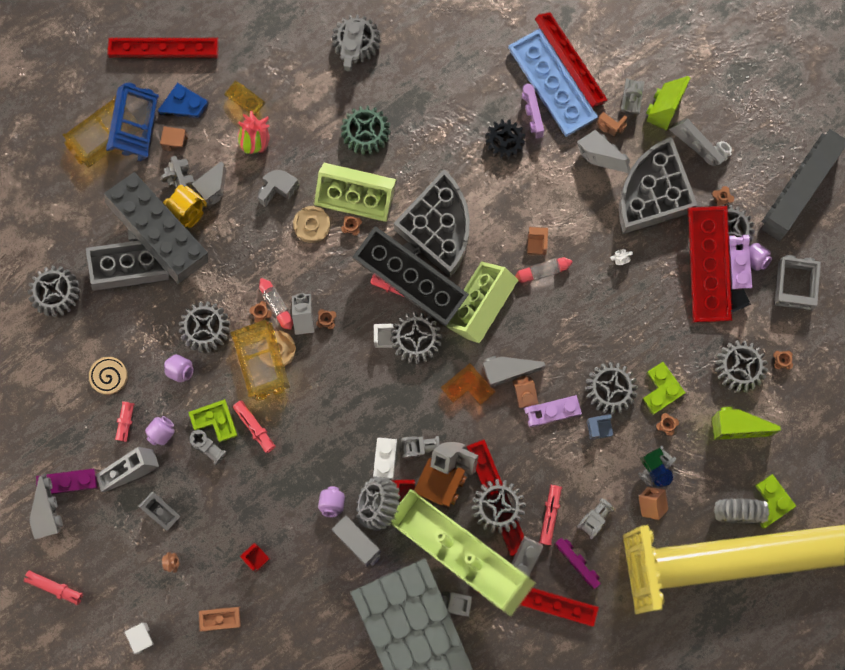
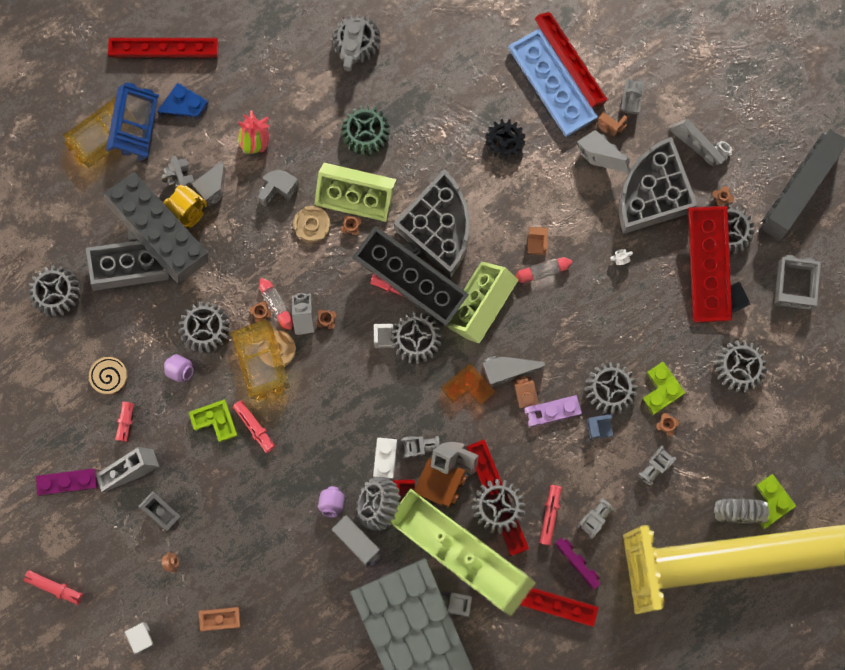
light grey slope [29,473,63,539] -> none
lavender head [145,416,175,446] -> none
nougat panel [160,126,188,151] -> none
light grey connector [189,430,227,465] -> none
clear yellow slope [224,80,265,116] -> none
red panel [240,543,270,573] -> none
light grey plate [511,537,543,577] -> none
lavender plate [522,84,544,138] -> none
nougat panel [639,487,668,520] -> none
leg [640,448,673,487] -> none
lime slope [646,76,691,130] -> none
lime slope [712,407,781,440] -> none
lavender plate [729,235,752,290] -> none
lavender head [749,243,772,271] -> none
nougat plate [773,351,793,370] -> none

